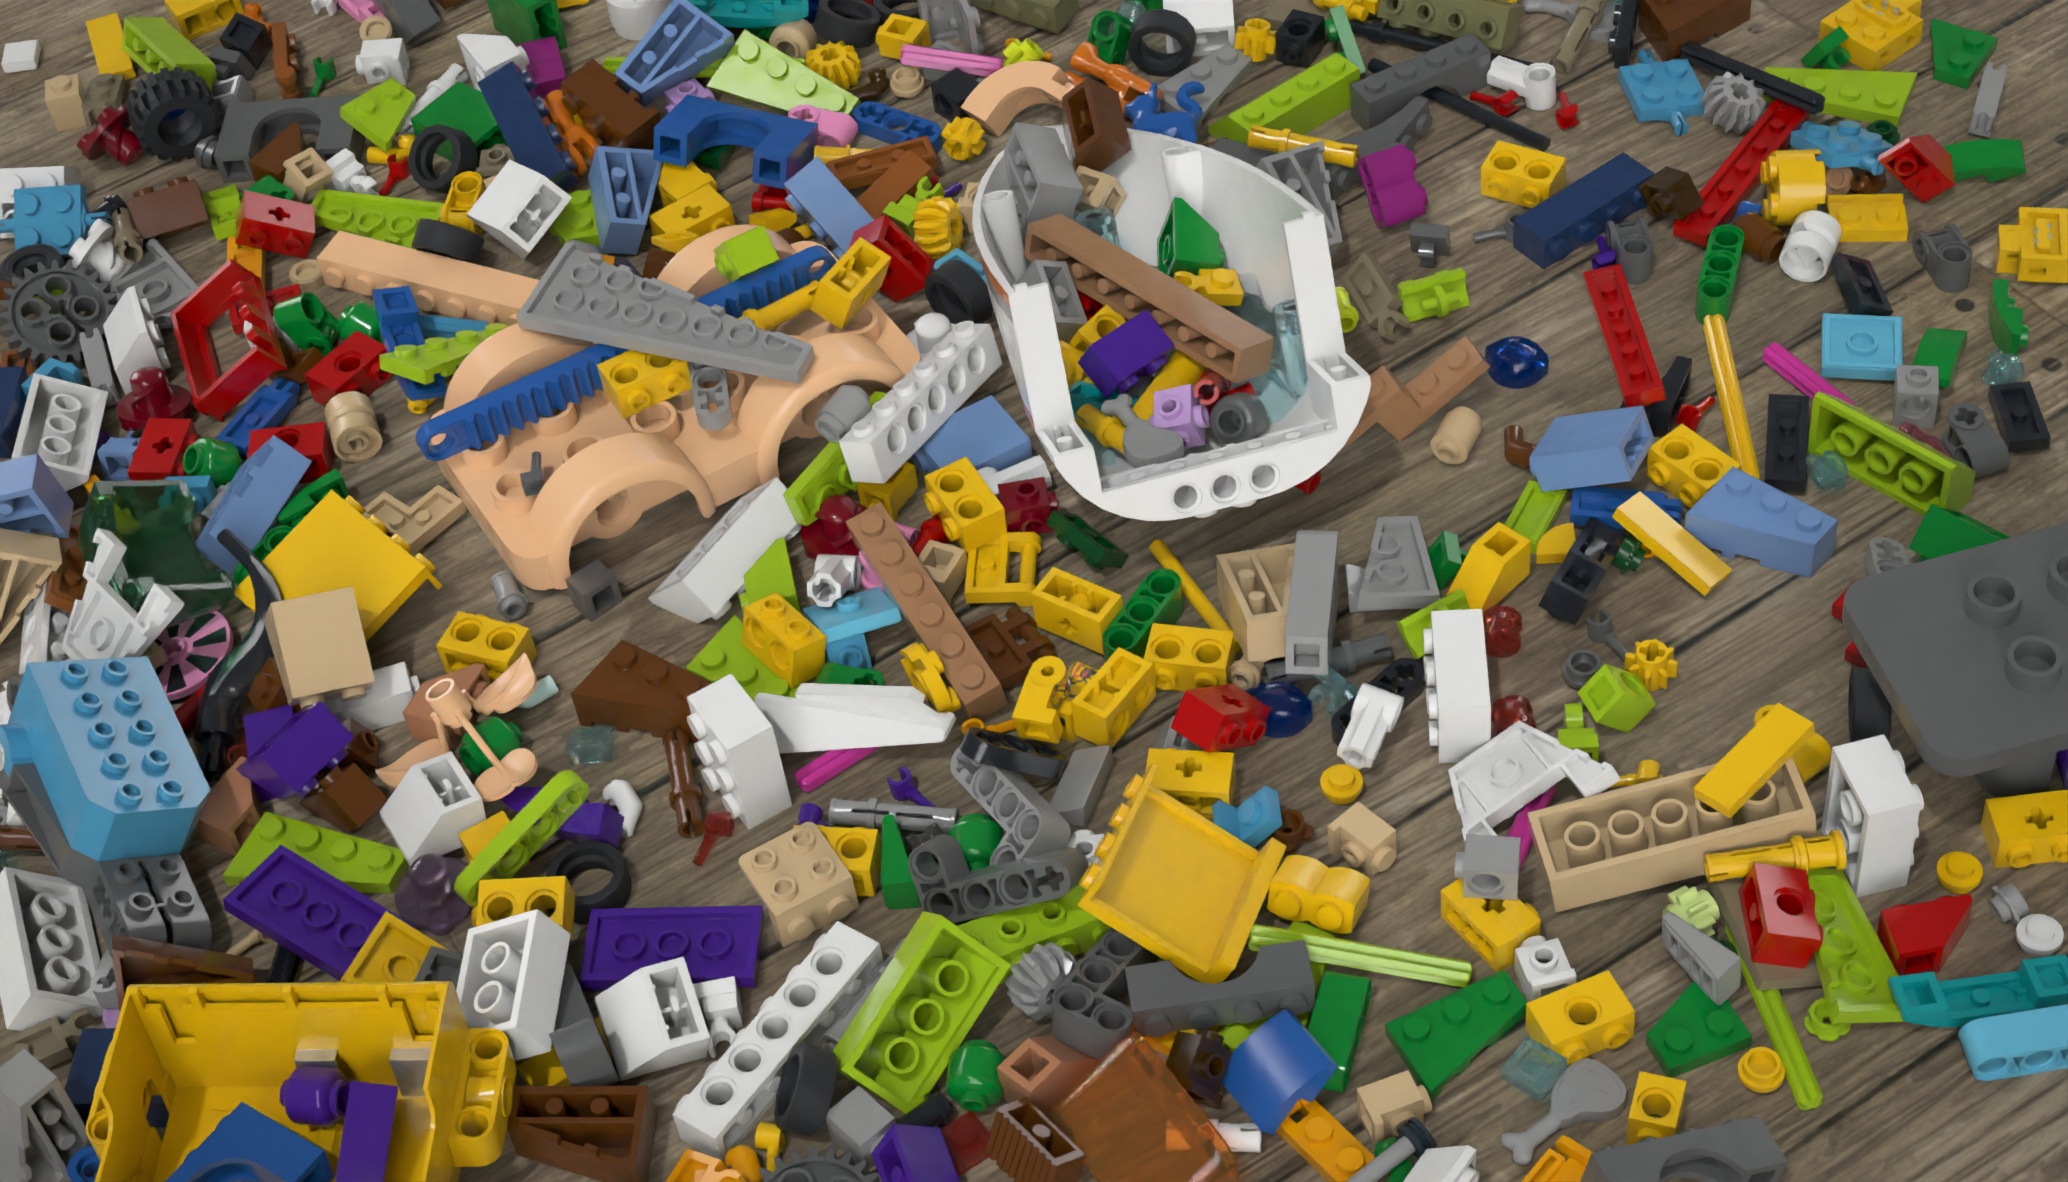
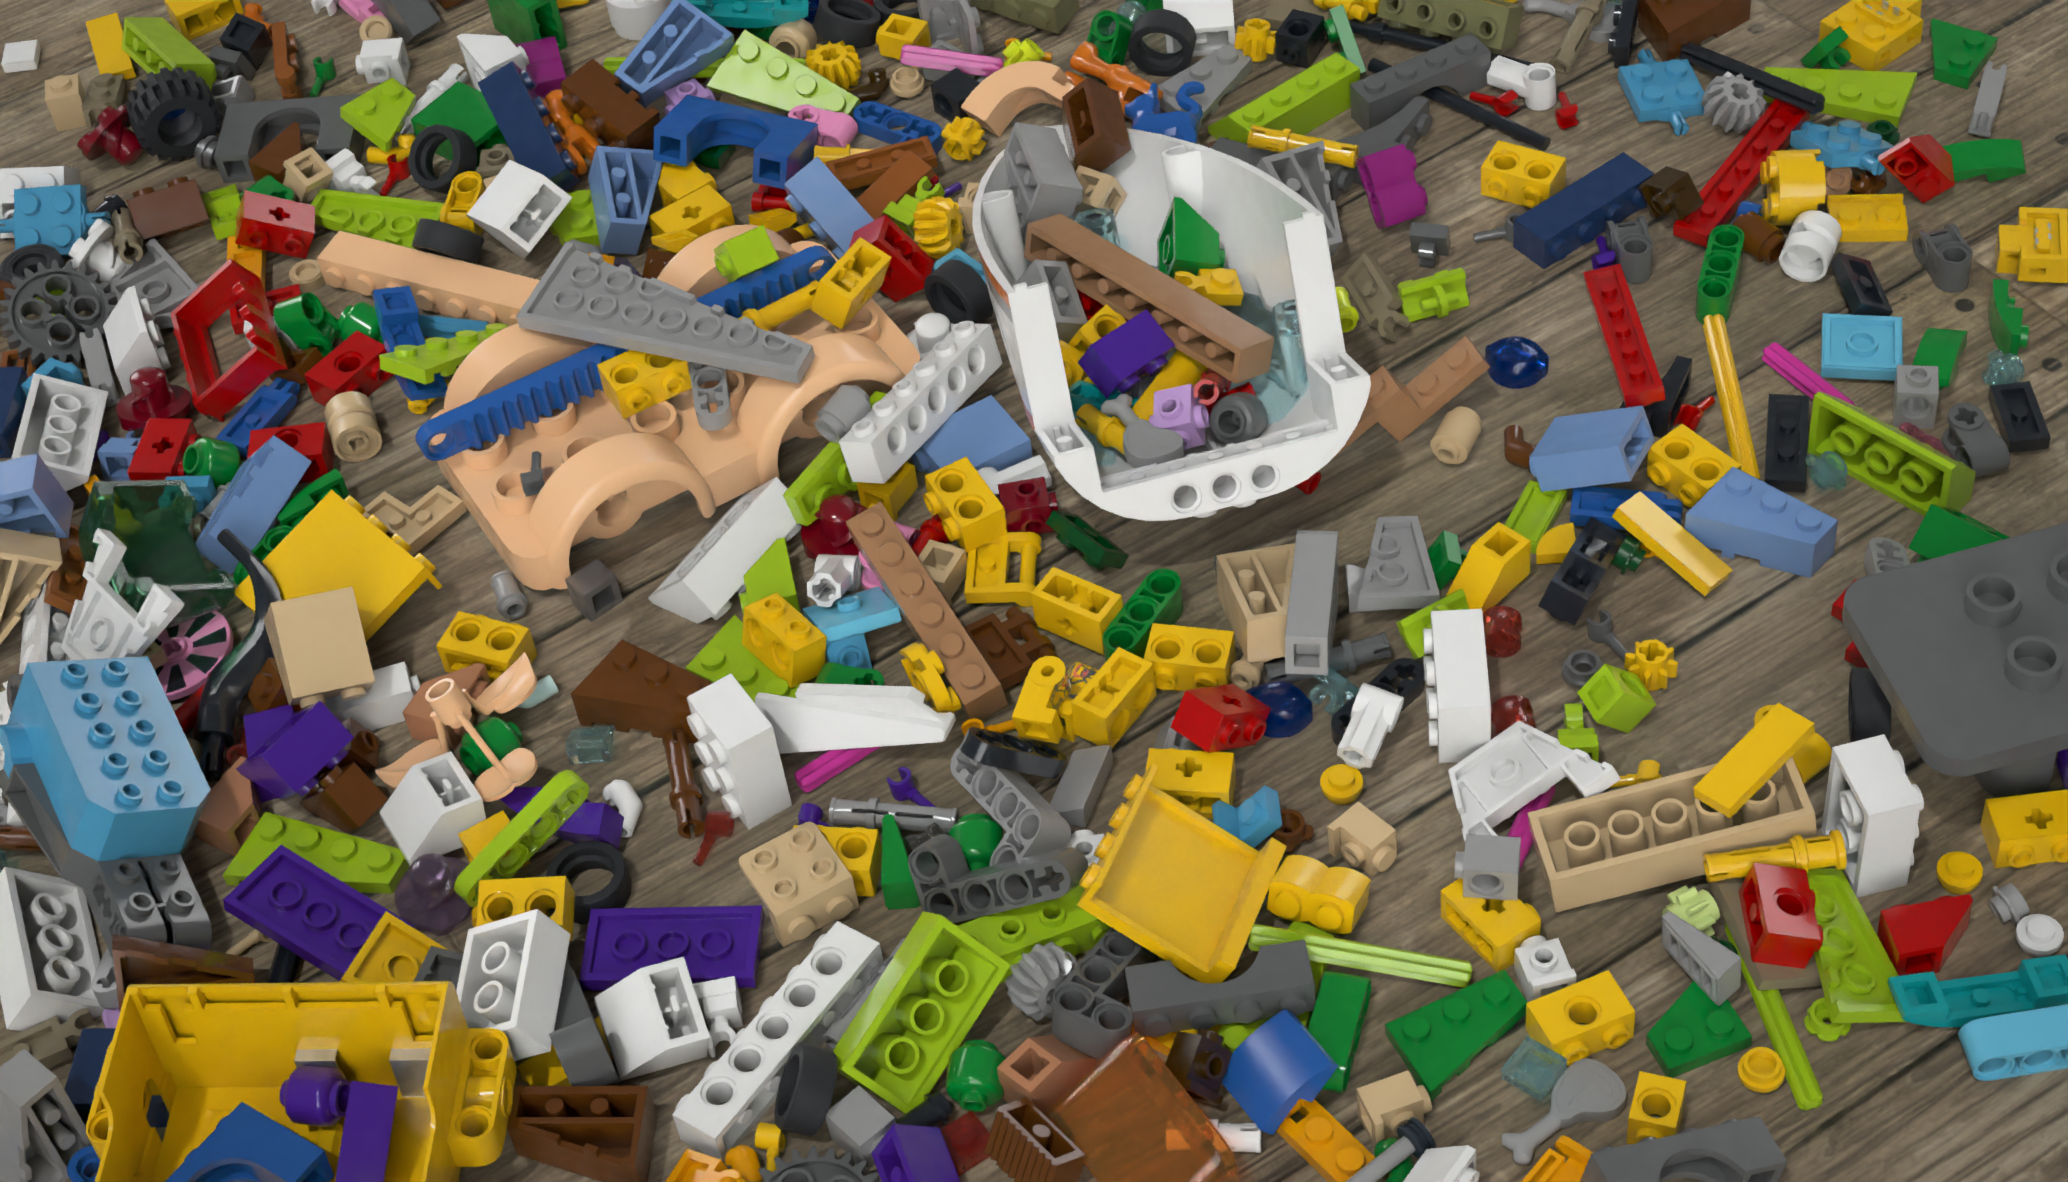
yellow bar [1149,539,1241,653] -> none

